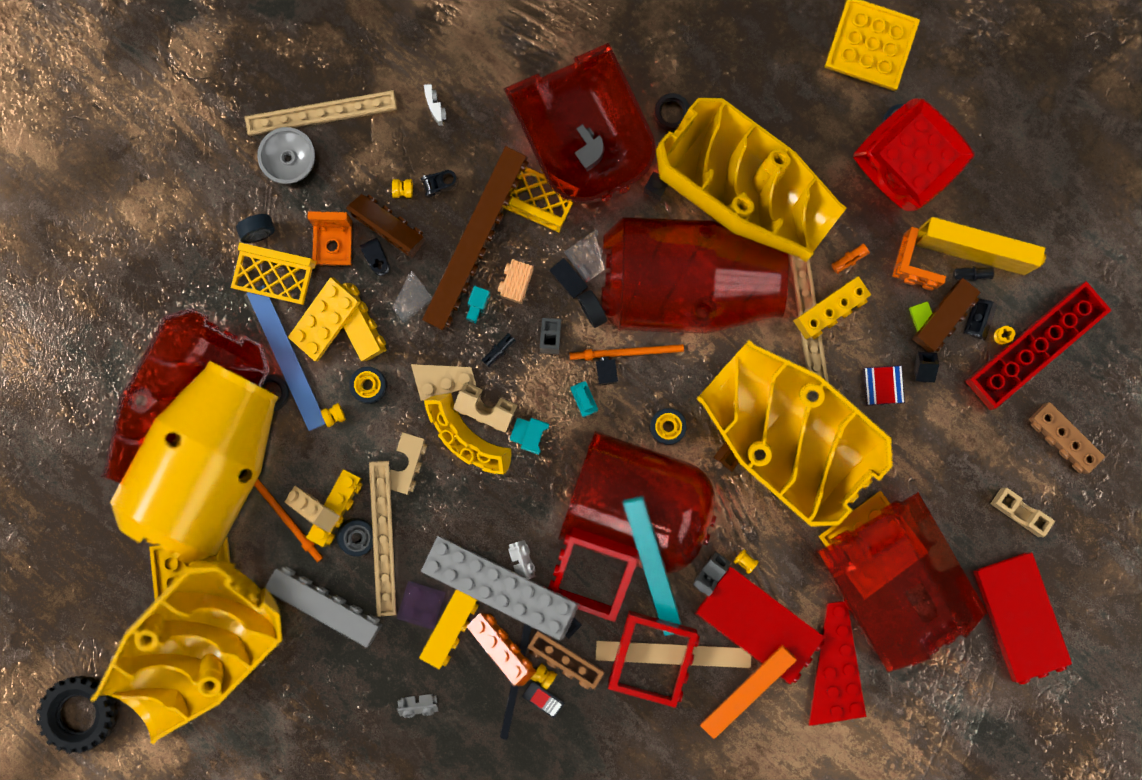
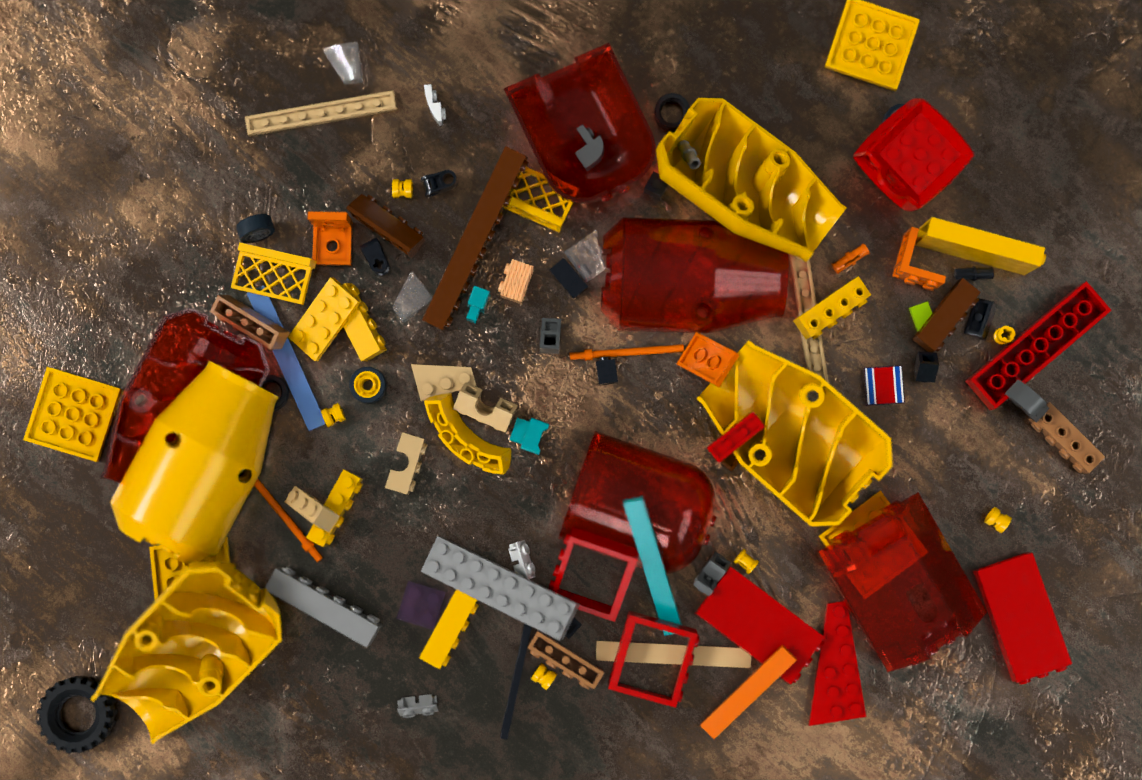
light grey dish [257,127,315,184] -> none
wheel [337,519,373,556] -> none
tan tile [369,461,397,617] -> none
brick [466,613,537,686] -> none
black pin [481,333,516,368] -> none
slope [522,681,565,719] -> none
teal piece [570,381,598,418] -> none
black tyre [577,290,607,328] -> none
wheel [650,408,687,445] -> none
tan arch [990,488,1055,537] -> none
none -> yellow plate [23,367,122,462]
none -> medium nougat brick [210,295,290,351]
none -> clear slope [323,42,363,84]
none -> orange tile [676,332,739,387]
none -> light grey pin [678,140,701,169]
none -> red tile [707,411,766,463]
none -> yellow wheel [984,507,1012,533]
none -> dark grey brick [1005,379,1050,423]

